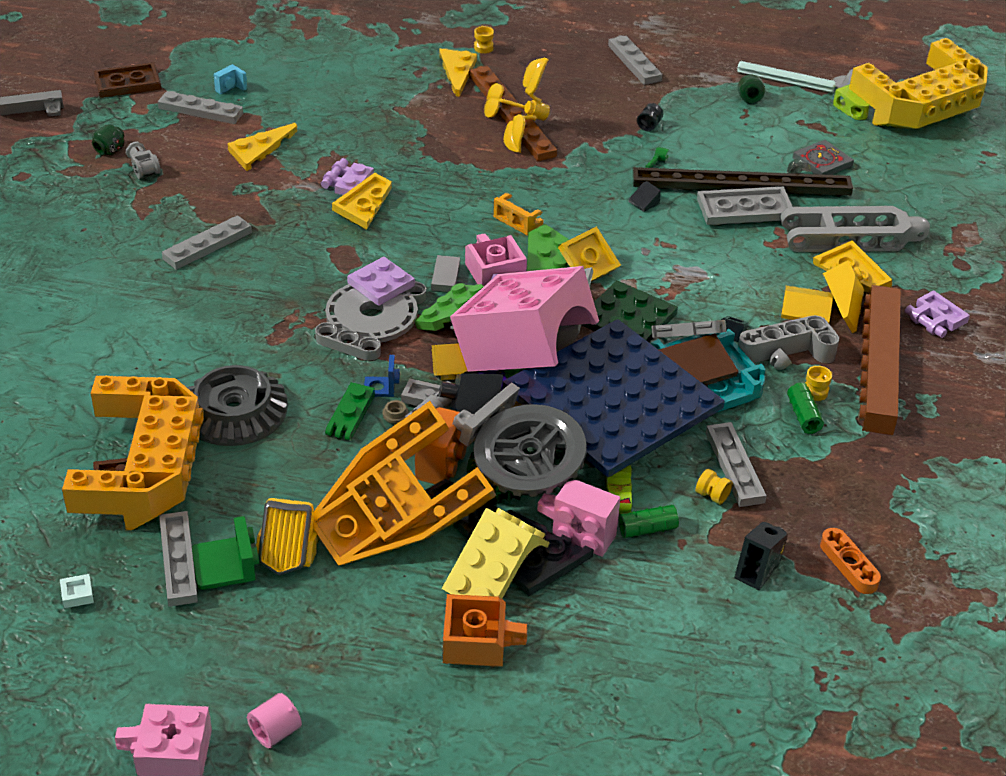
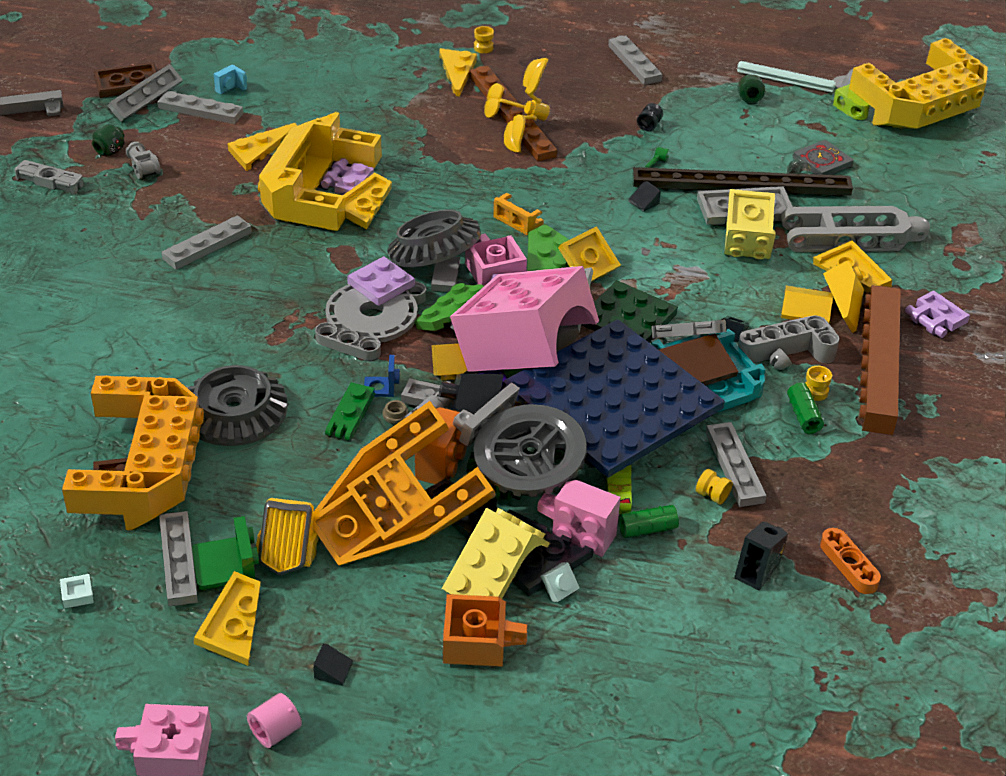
none -> light grey piece [14,160,84,194]
none -> light grey plate [108,64,183,122]
none -> yellow wing [194,571,261,666]
none -> yellow wedge [258,112,382,231]
none -> black slope [313,643,353,686]
none -> dark grey gear [387,209,481,267]
none -> light aqua plate [541,563,579,602]
none -> light yellow bracket [724,189,776,259]

